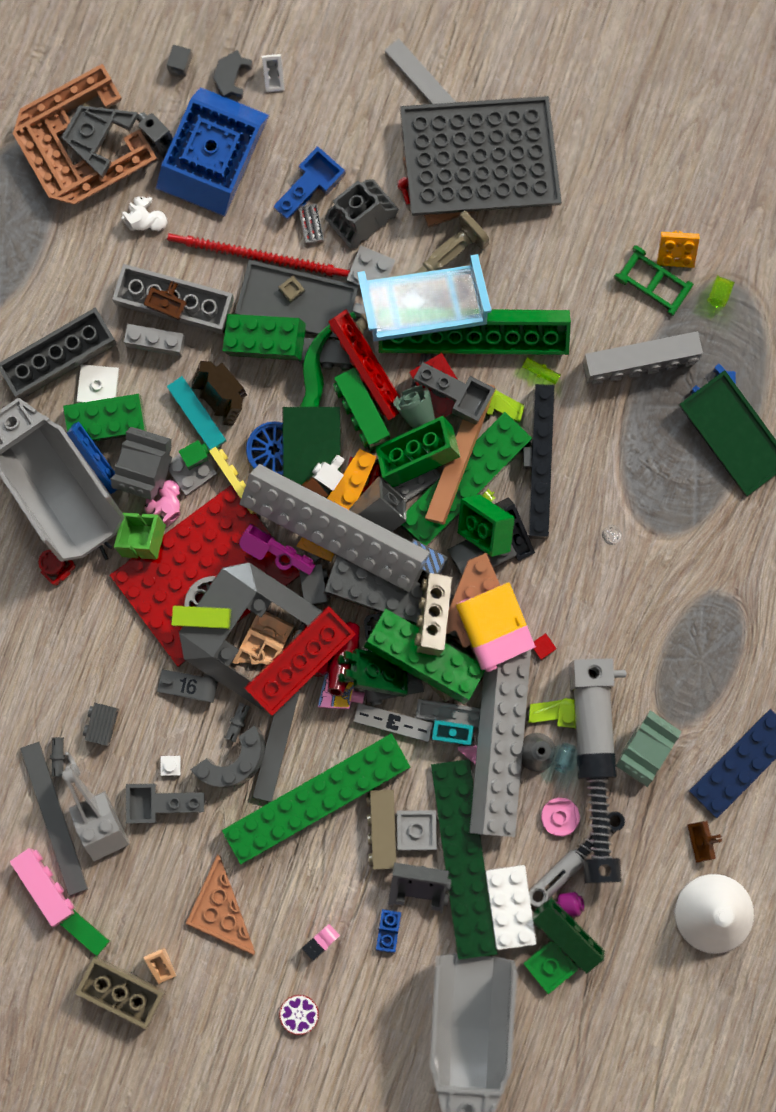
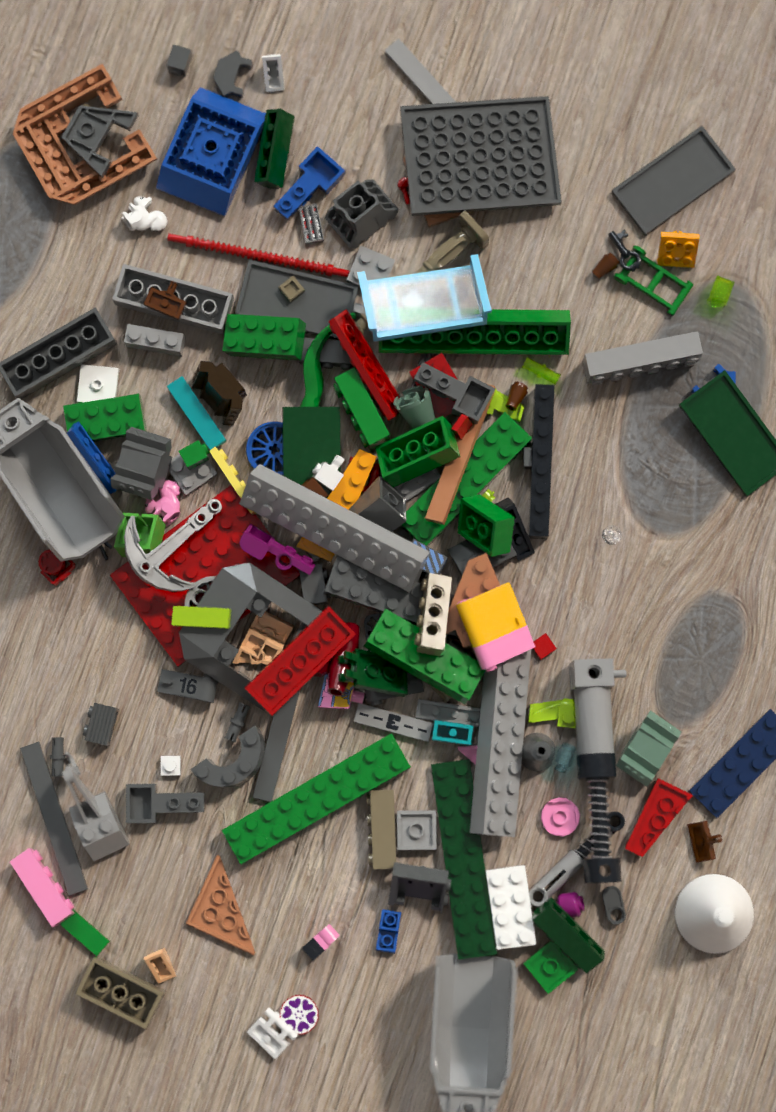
dark grey torso [136,112,173,157] -> none
none -> light grey piece [124,499,222,592]
none -> white plate [247,1007,298,1059]
none -> dark green brick [254,108,295,189]
none -> red tile [451,413,472,440]
none -> reddish brown cone [506,381,528,411]
none -> reddish brown cone [592,252,620,279]
none -> dark grey piece [602,886,626,924]
none -> black piece [608,229,641,272]
none -> dark grey tile [611,126,736,236]
none -> red wing [624,778,693,857]

